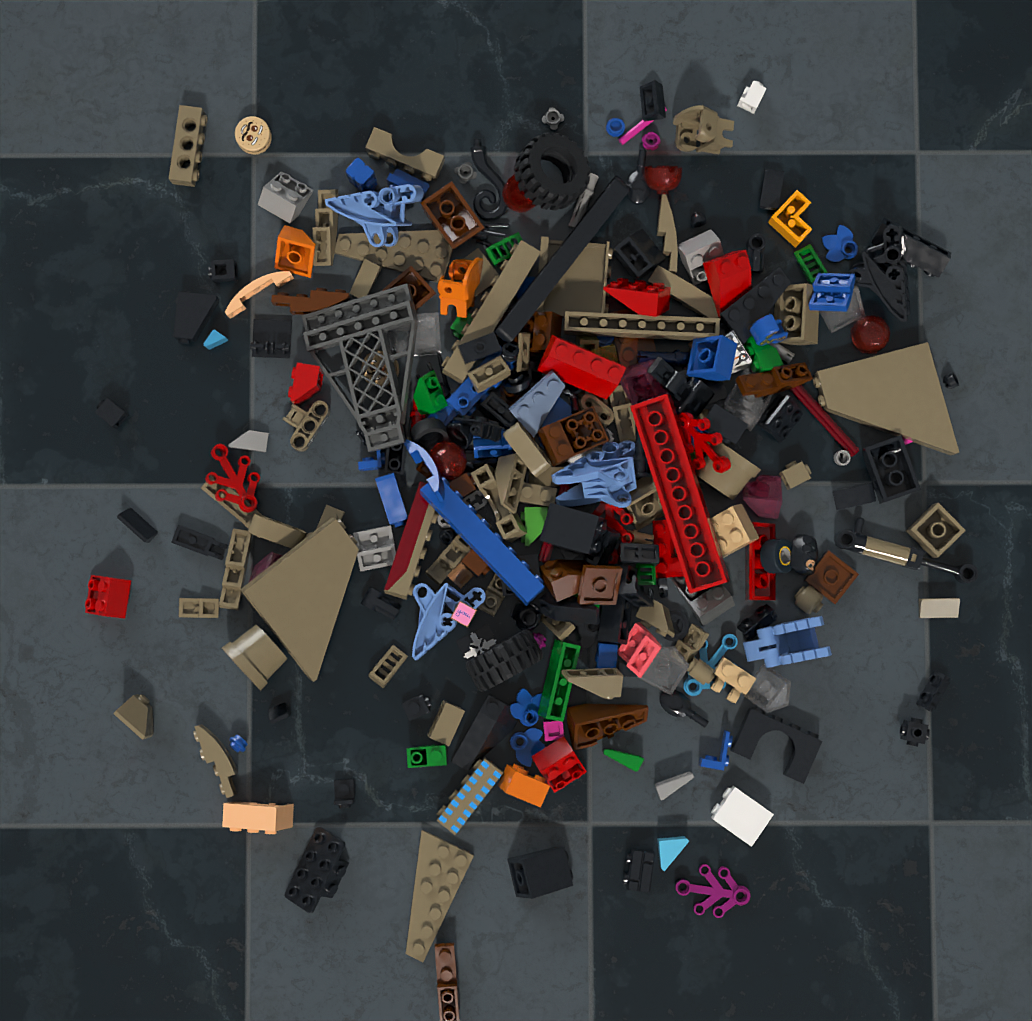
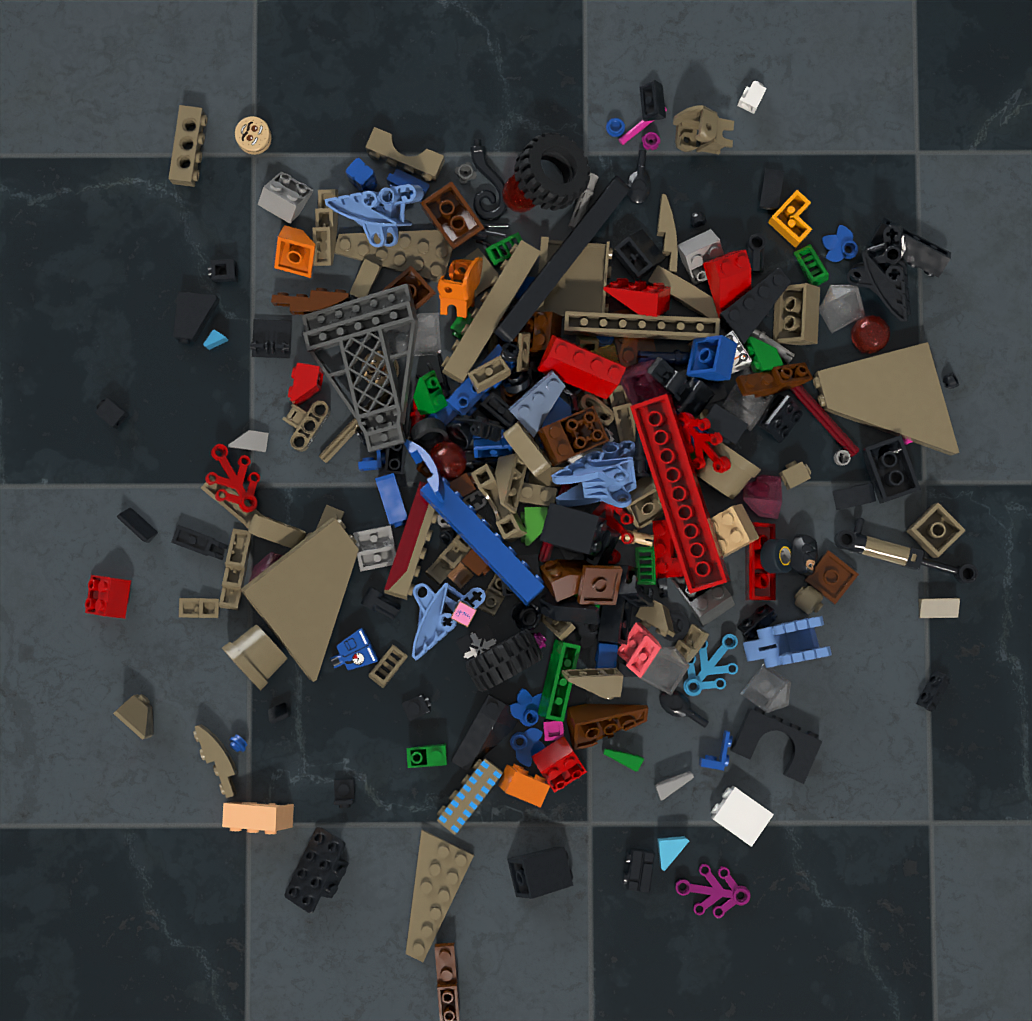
light nougat slope [225,271,294,319] -> none
dark tan hinge [428,700,465,746] -> none
black plate [458,332,501,365] -> none
light grey plate [542,107,564,130] -> none
black hinge [617,543,659,566] -> none
clear red cylinder [644,165,682,194] -> none
dark tan brick [685,657,715,685] -> none
tan plate [710,657,756,703] -> none
blue animal [750,314,788,346] -> none
blue slope [808,273,855,312] -> none
black brick [900,717,930,747] -> none
none -> dark tan axle [319,391,390,463]
none -> blue torso [330,628,379,670]

